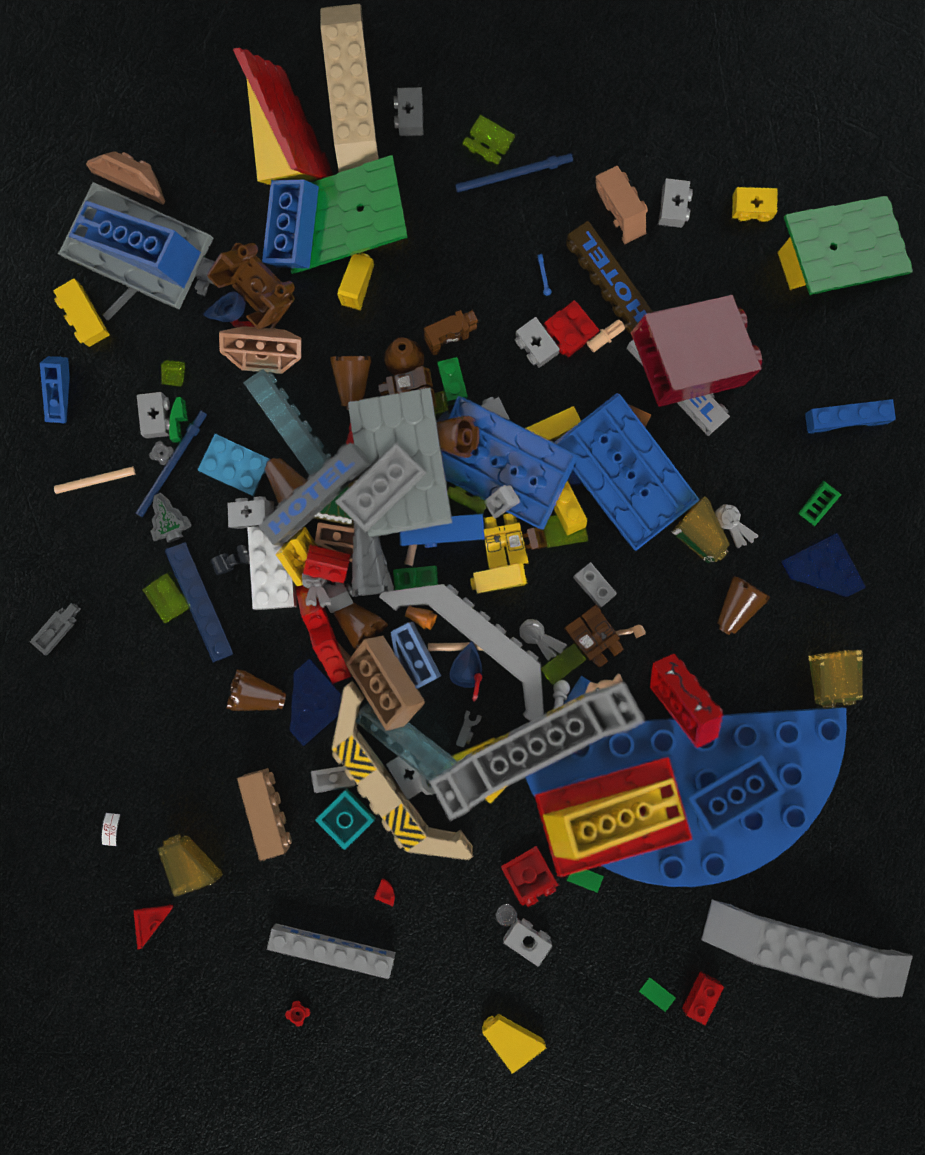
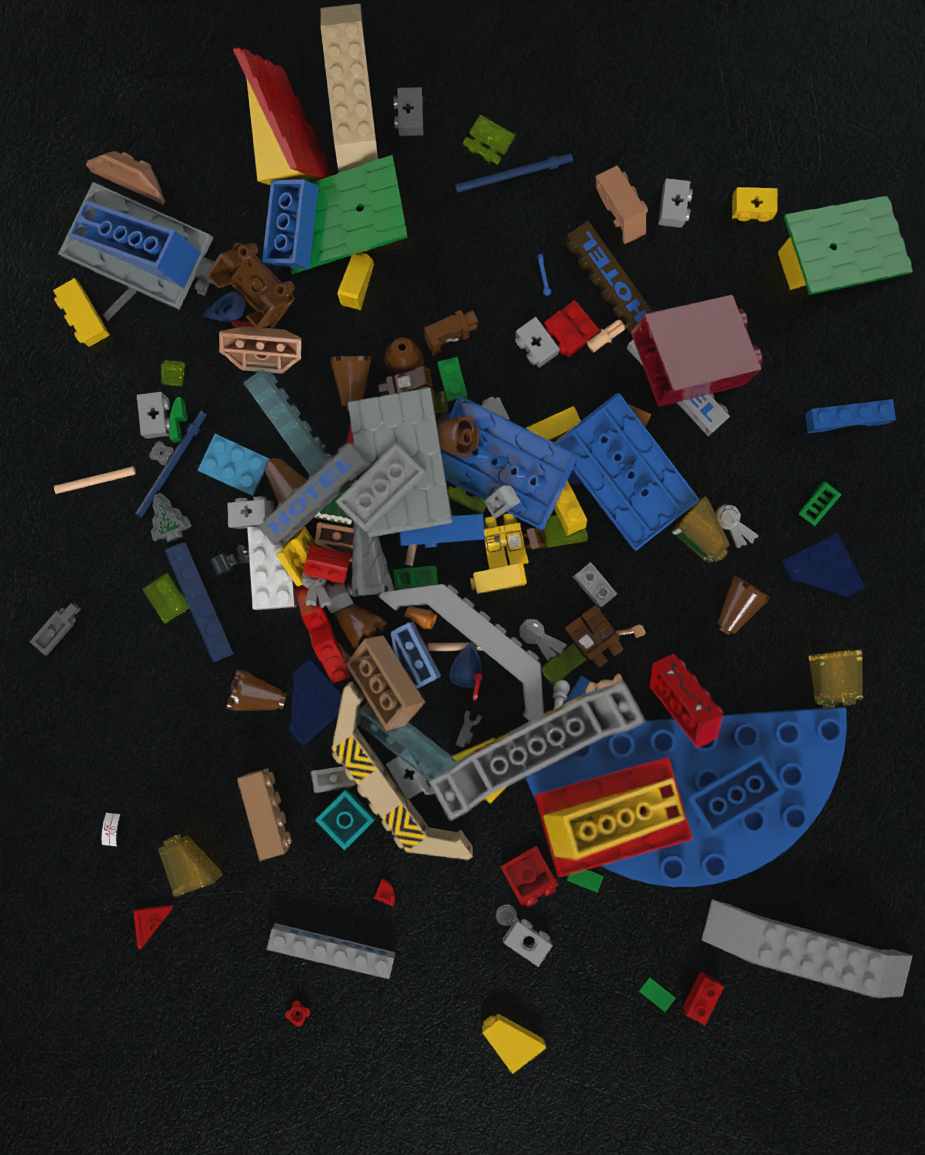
blue slope [40,356,70,423] -> none

